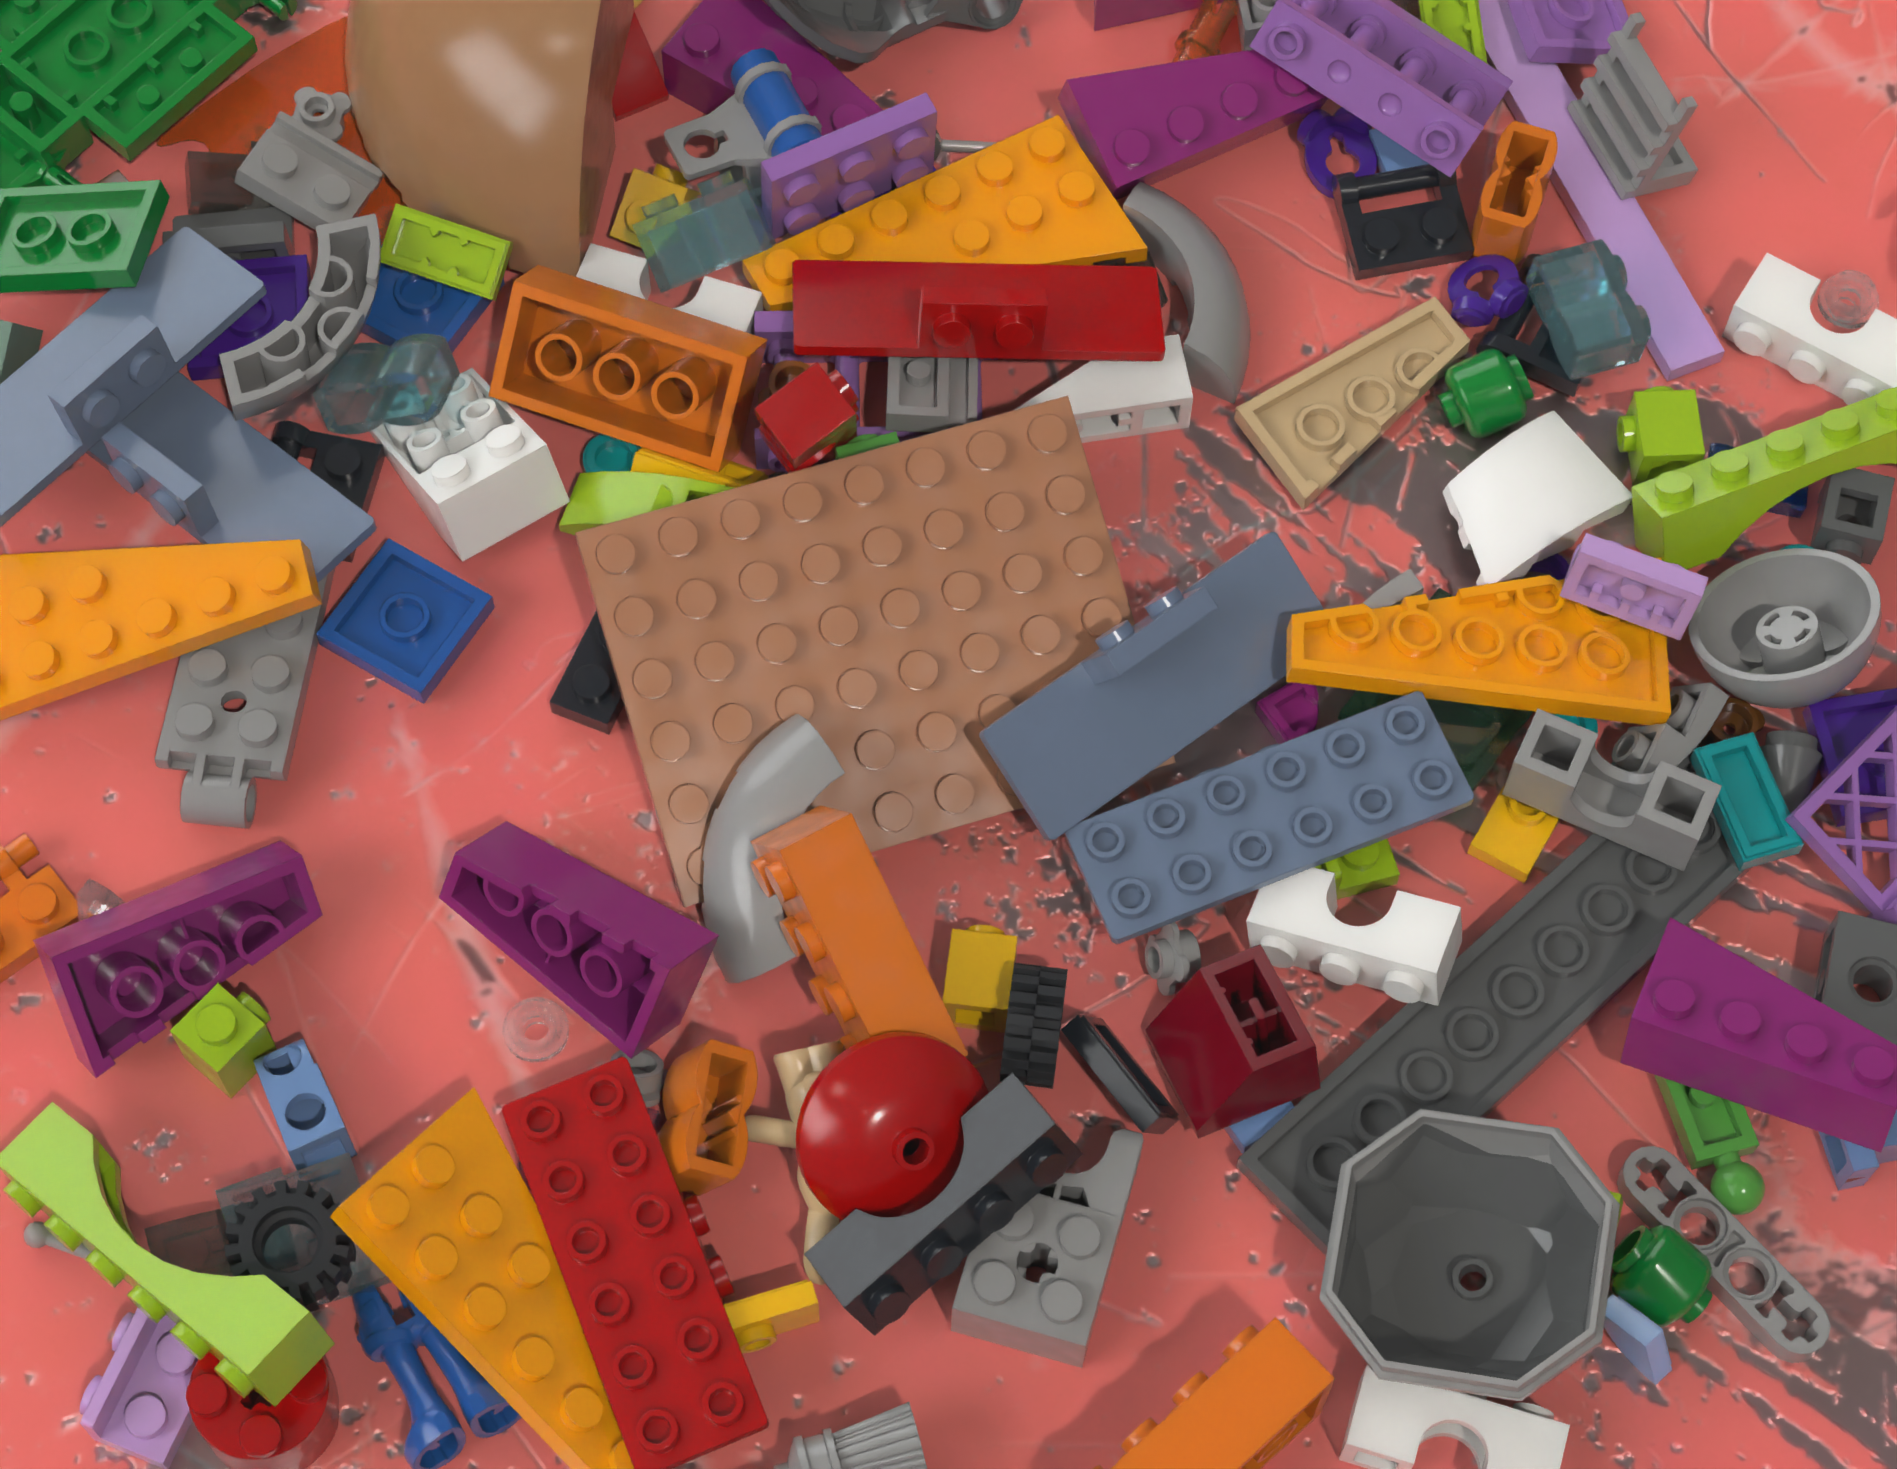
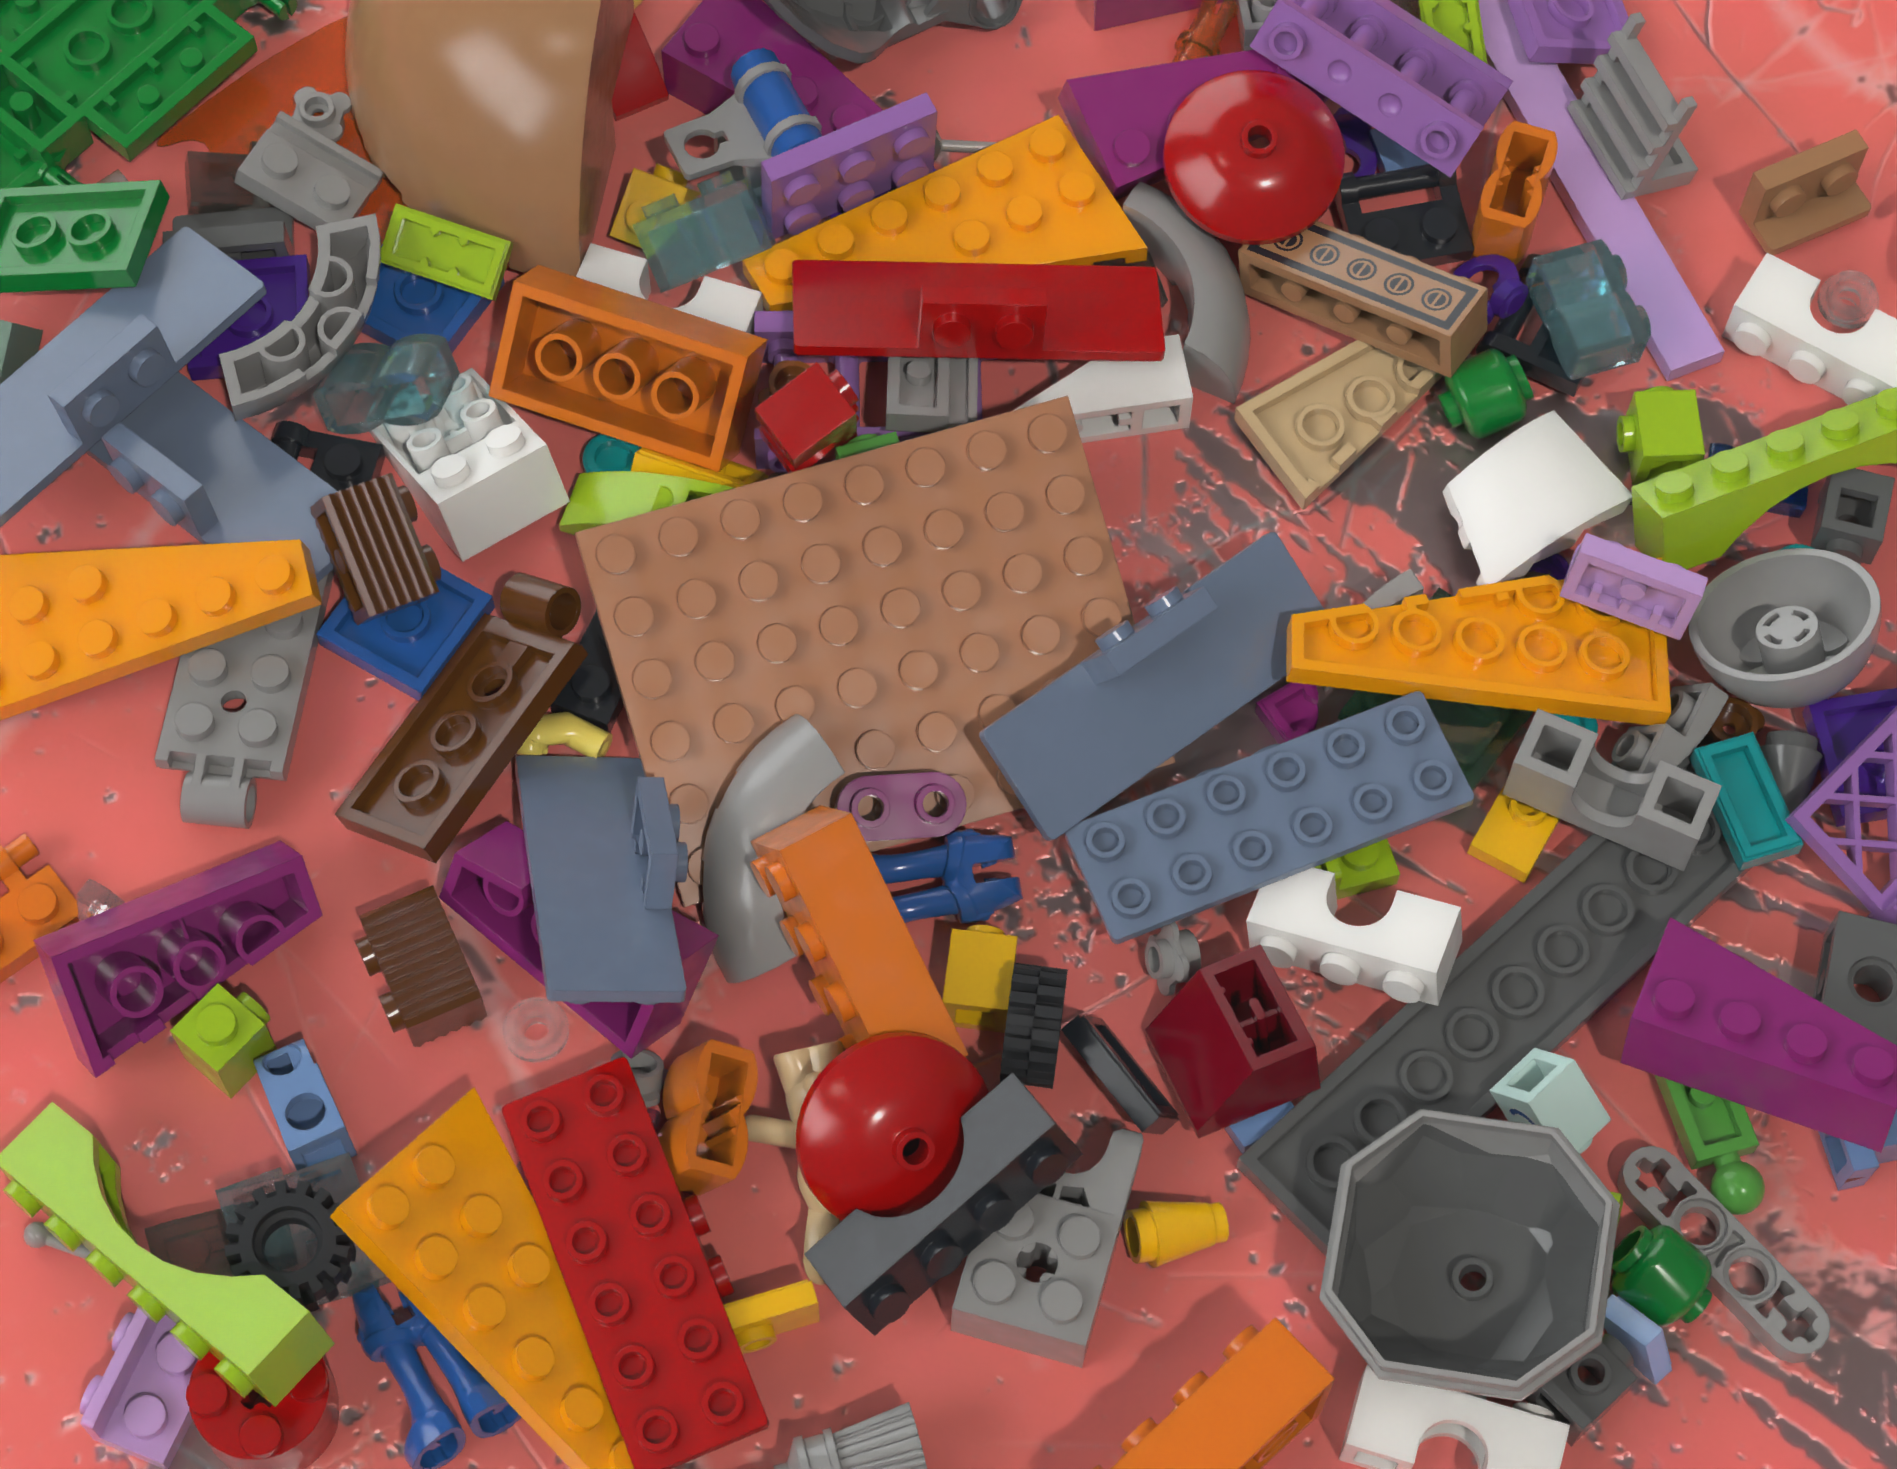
none -> reddish brown brick [310,473,441,625]
none -> reddish brown hinge [335,573,588,863]
none -> reddish brown brick [354,885,487,1047]
none -> sand blue bracket [515,755,688,1005]
none -> light yellow arm [517,712,613,758]
none -> magenta plate [835,772,967,842]
none -> blue piece [871,829,1023,924]
none -> yellow cone [1124,1201,1229,1268]
none -> red dish [1163,70,1345,245]
none -> medium nougat brick [1238,221,1488,378]
none -> light aqua brick [1489,1047,1612,1154]
none -> dark grey brick [1525,1333,1638,1447]
none -> medium nougat bracket [1739,130,1871,256]

